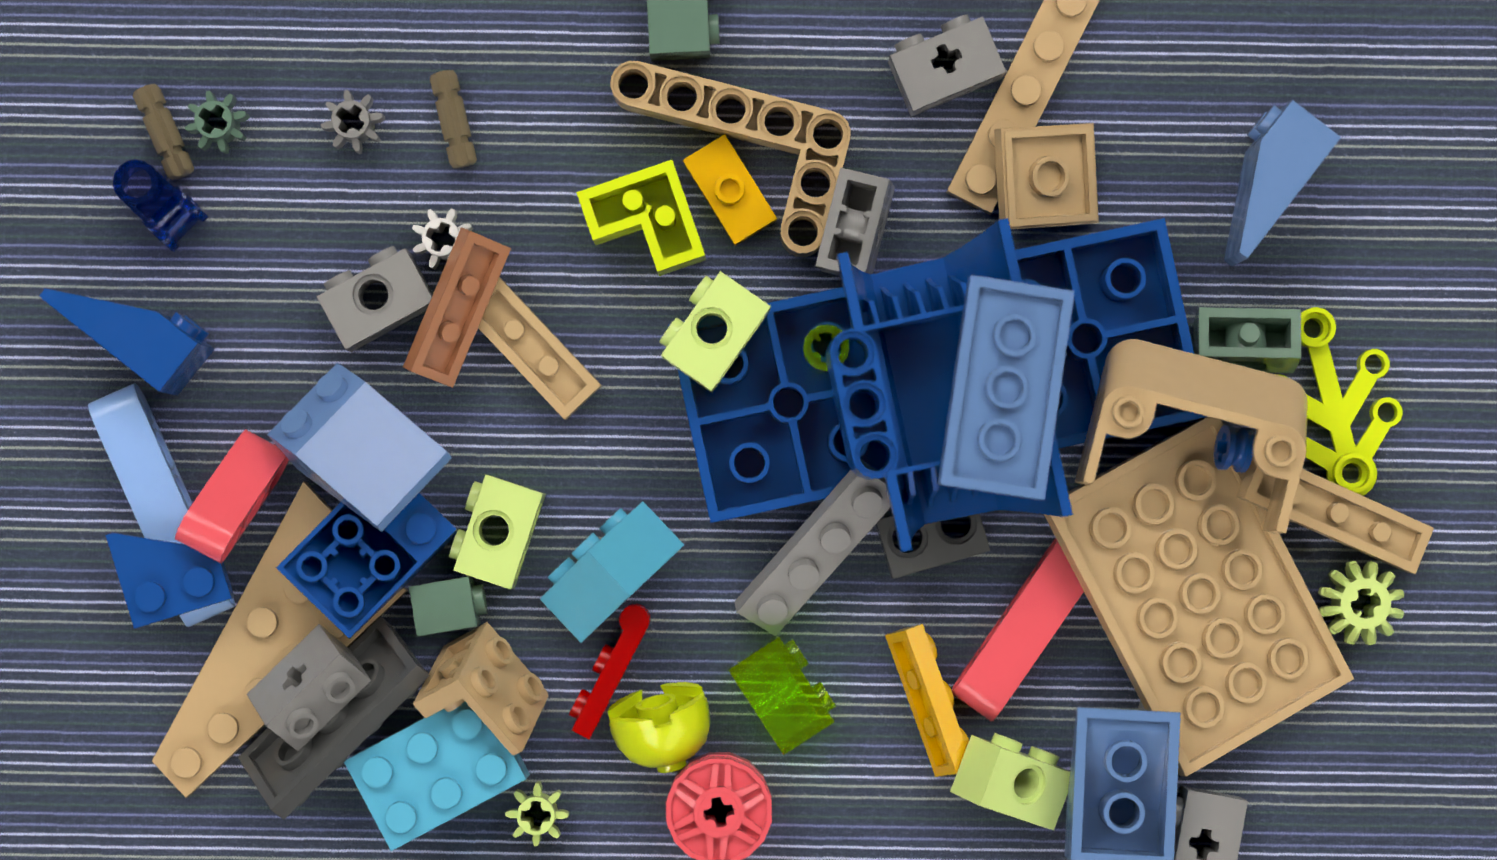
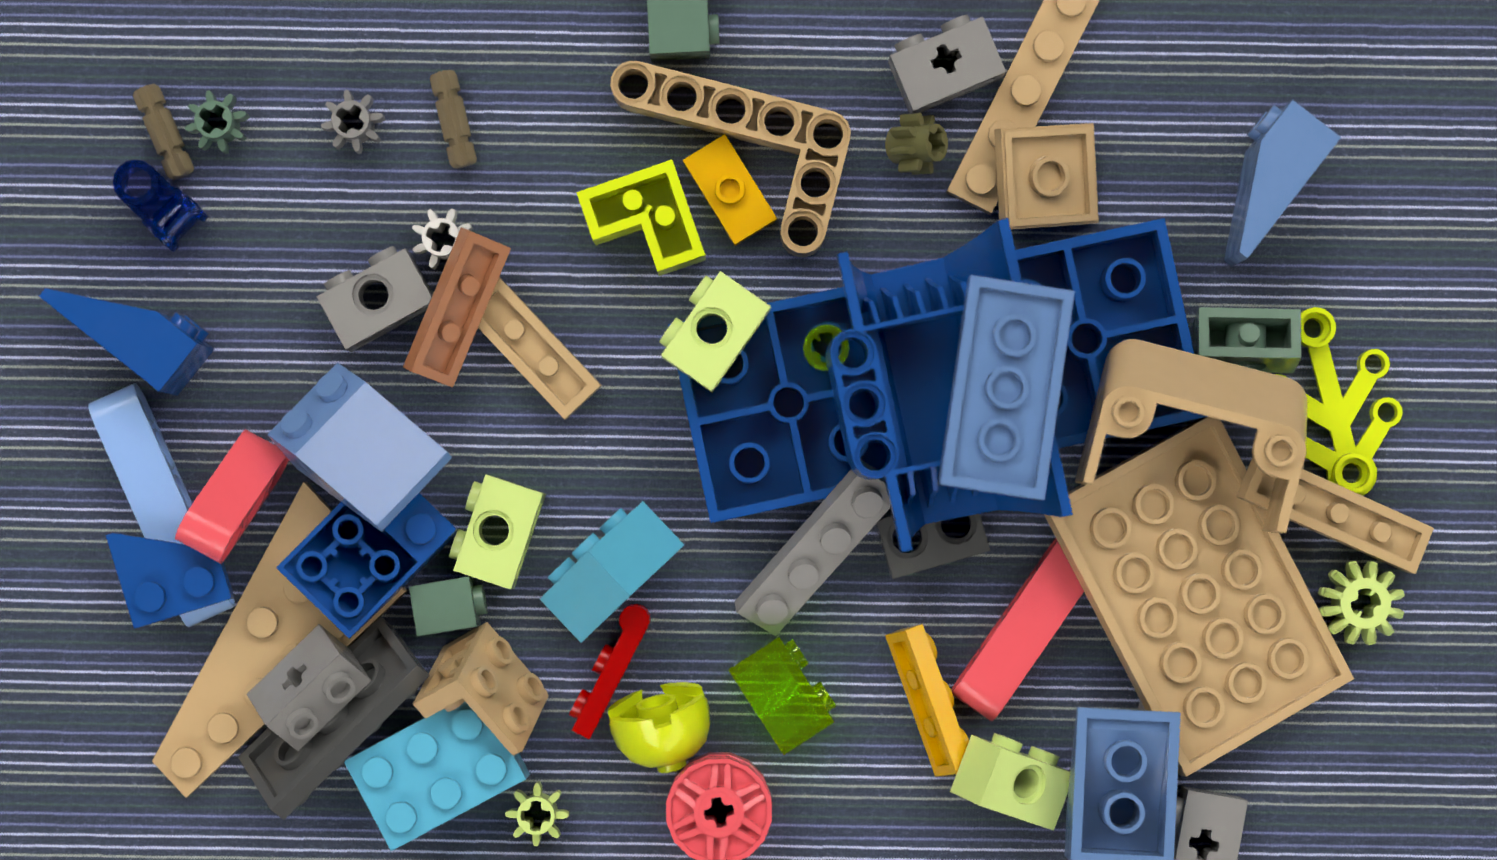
light grey brick [815,167,895,276] -> none
blue bush [1214,425,1254,473] -> none
none -> olive gear [885,113,948,175]

